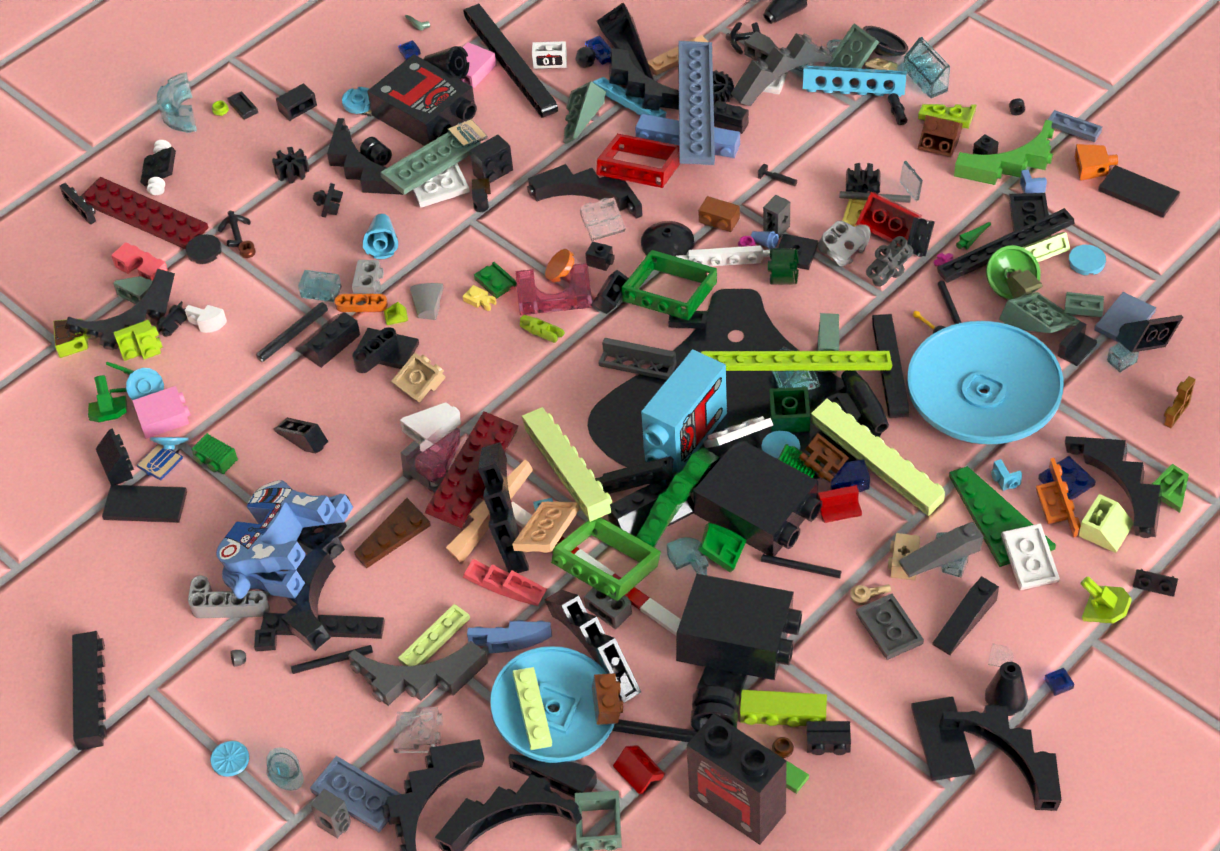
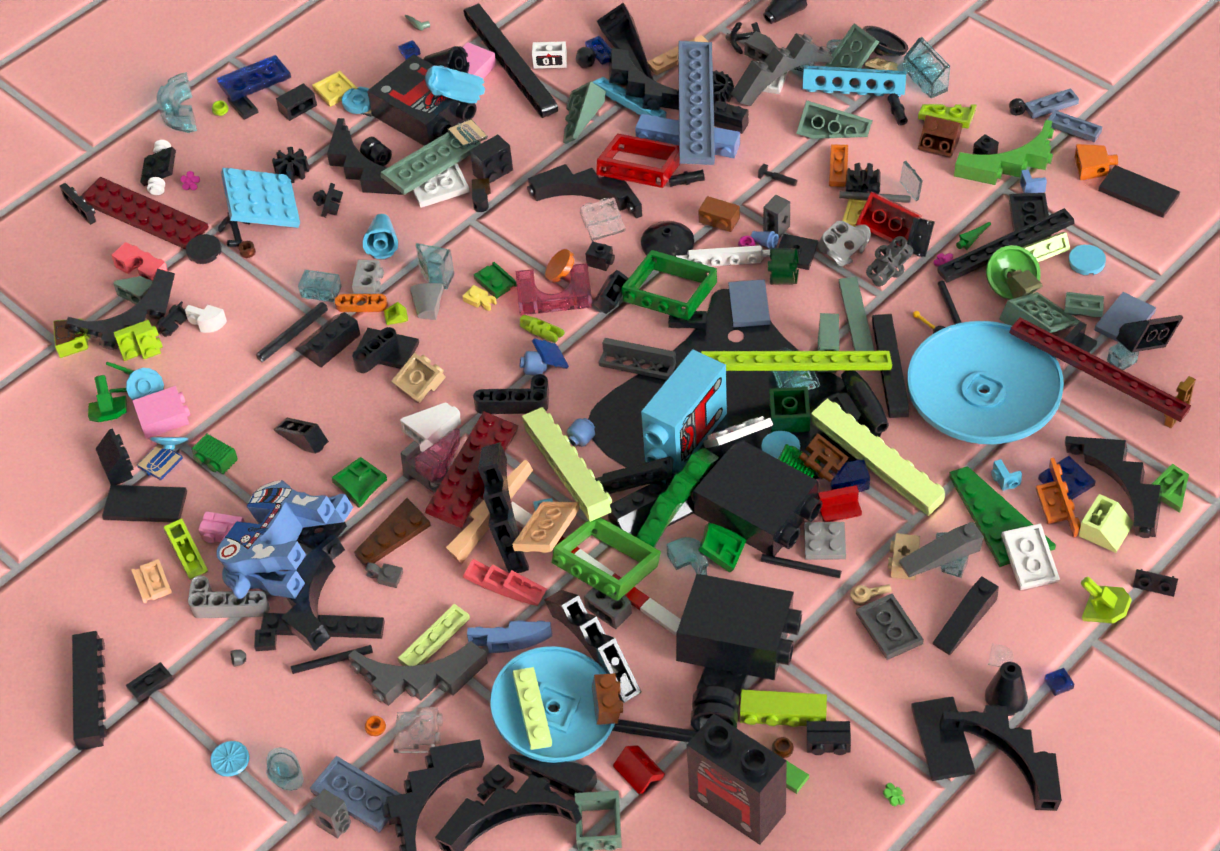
none -> black plate [126,662,173,703]
none -> light nougat plate [131,559,172,603]
none -> lime slope [164,518,208,580]
none -> dark pink plant [180,171,200,190]
none -> bright pink brick [199,512,245,543]
none -> clear blue plate [217,55,291,101]
none -> medium azure plate [221,168,300,228]
none -> light yellow tile [312,71,357,107]
none -> green plate [332,457,387,508]
none -> dark grey plate [365,563,403,588]
none -> orange plate [365,716,386,736]
none -> clear light blue slope [415,243,454,290]
none -> medium azure hair [425,65,485,103]
none -> black beam [473,374,549,414]
none -> black plate [477,764,514,801]
none -> medium blue head [519,351,547,376]
none -> blue piece [532,339,569,369]
none -> medium blue head [567,418,595,447]
none -> black pin [669,169,705,187]
none -> sand blue tile [728,279,770,327]
none -> sand green wedge [796,100,873,139]
none -> light grey plate [804,522,846,560]
none -> orange plate [829,144,848,187]
none -> sand green tile [839,277,875,351]
none -> bright green plant [883,783,905,806]
none -> dark red plate [1009,317,1191,422]
none -> sand blue plate [1025,88,1079,119]

